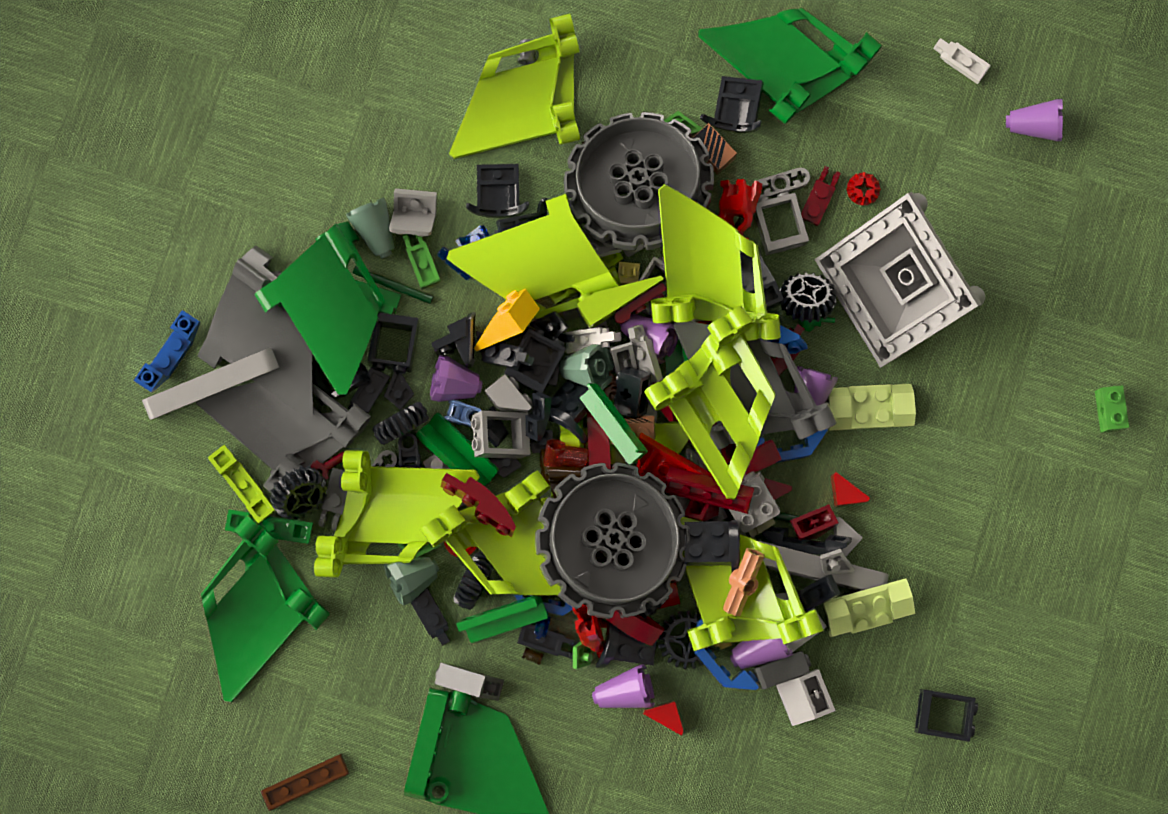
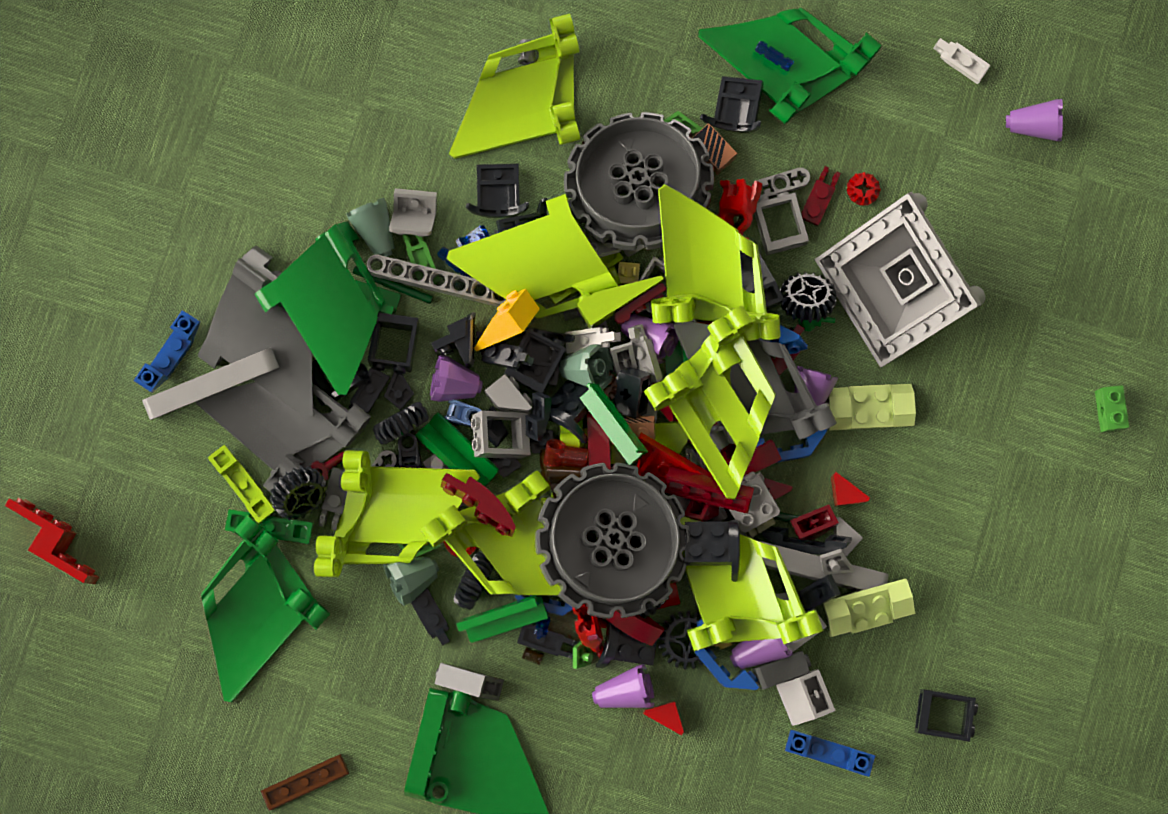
black piece [530,311,569,340] -> none
nougat piece [723,548,764,616] -> none
none -> red bracket [5,497,99,584]
none -> light grey beam [367,255,506,307]
none -> clear blue axle [755,41,794,71]
none -> blue slope [784,730,875,777]

